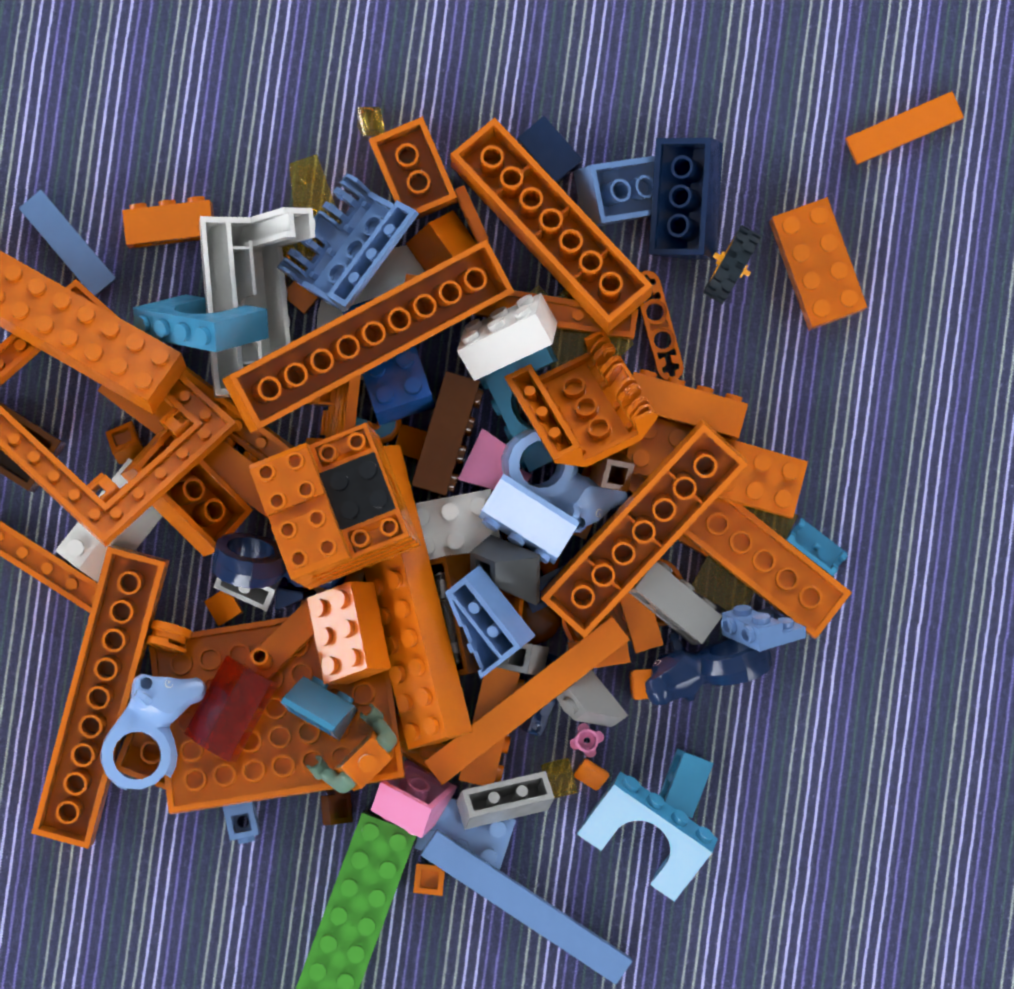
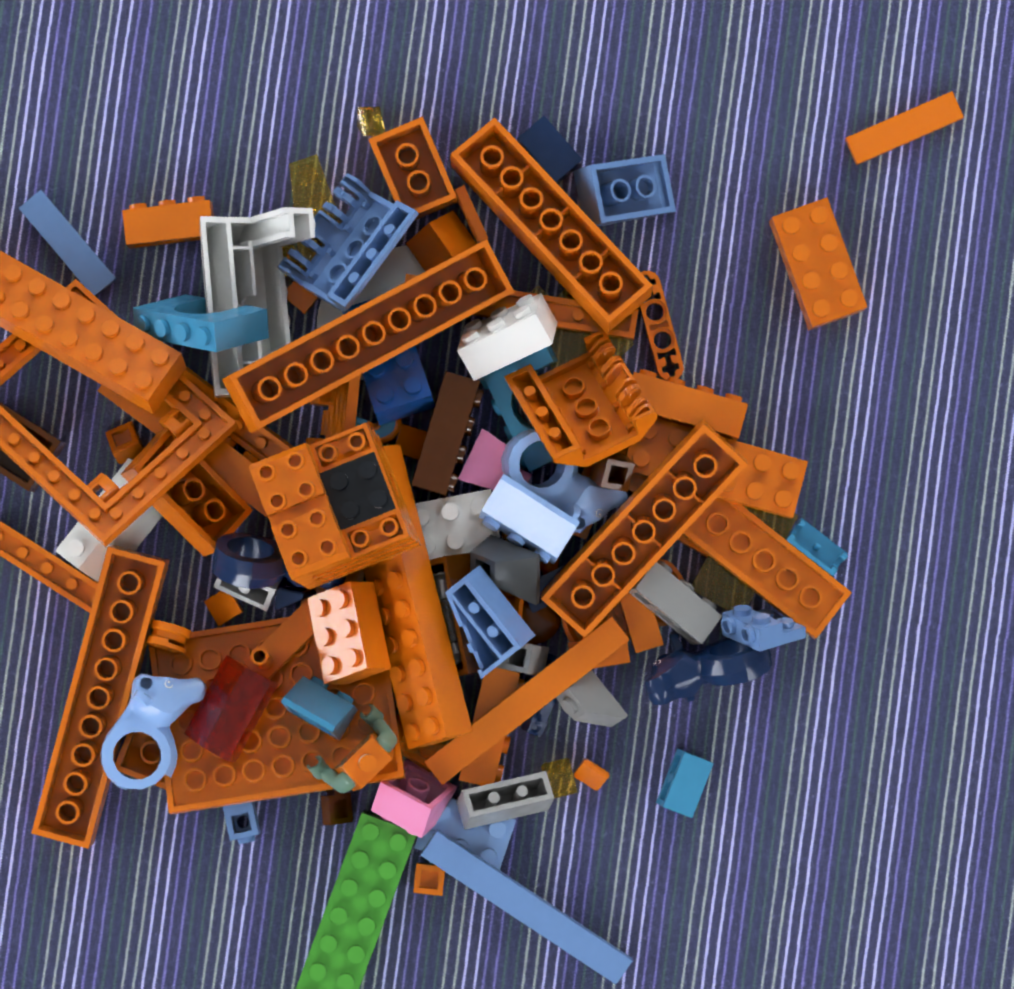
bright pink plate [570,723,604,758] -> none
arch [577,771,718,902] -> none
orange slope [629,669,652,700] -> none
dark blue slope [649,138,723,260] -> none
black wheel [703,225,761,304] -> none

